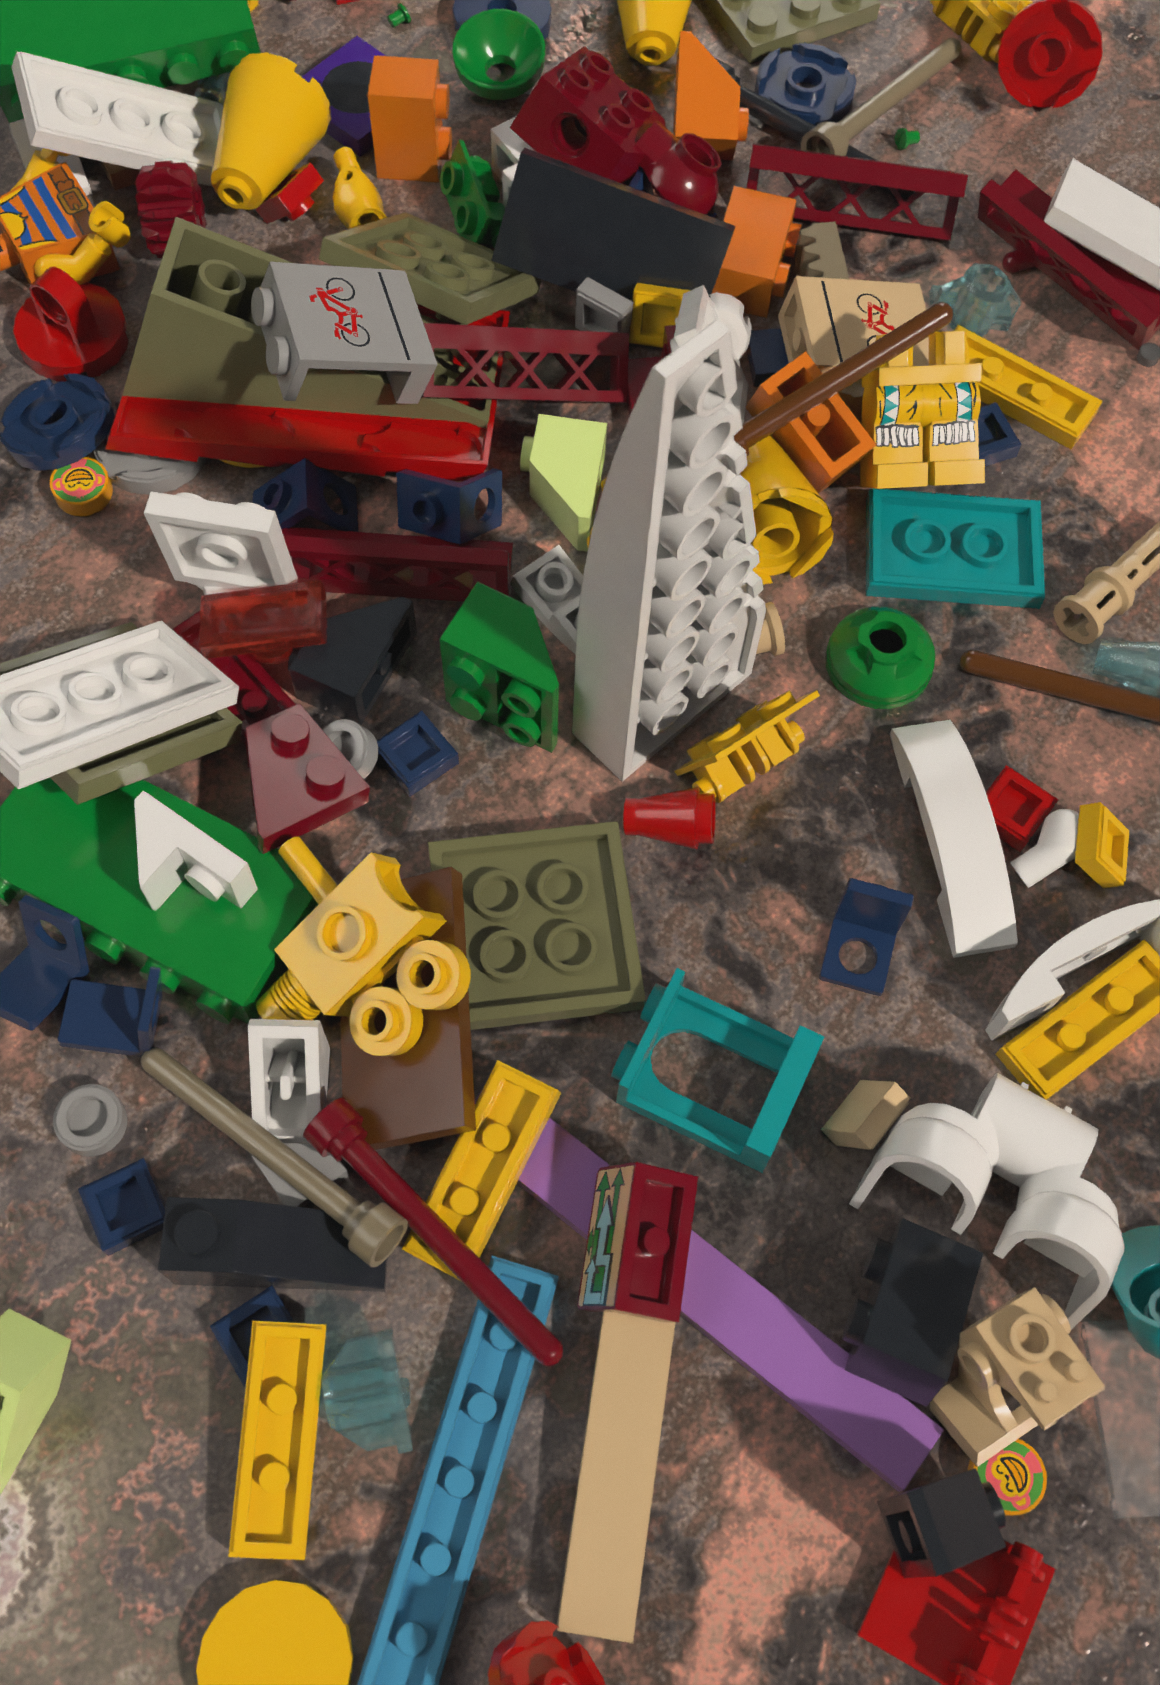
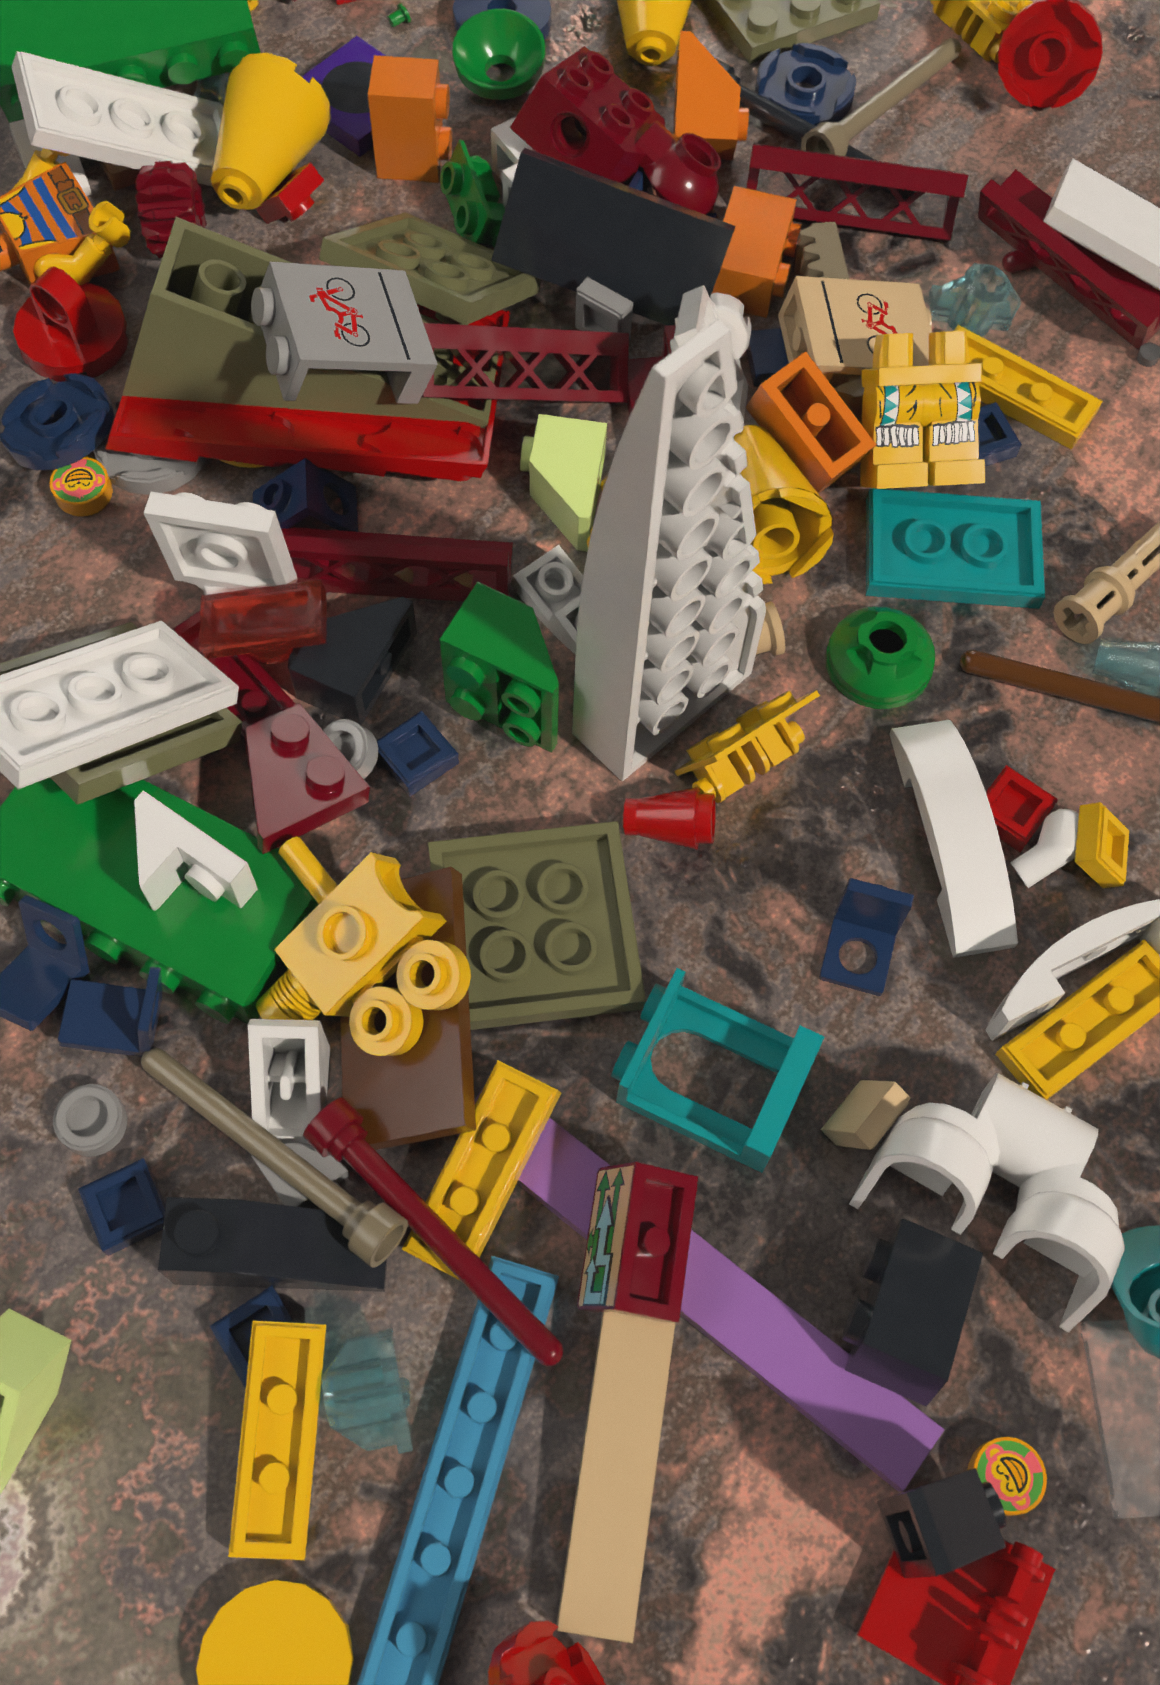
yellow piece [333,147,387,229] -> none
dark blue bracket [396,468,502,545] -> none
yellow tile [629,283,691,348] -> none
reddish brown piece [734,302,953,457] -> none
green piece [895,128,920,150] -> none
tan tile [930,1287,1105,1467] -> none

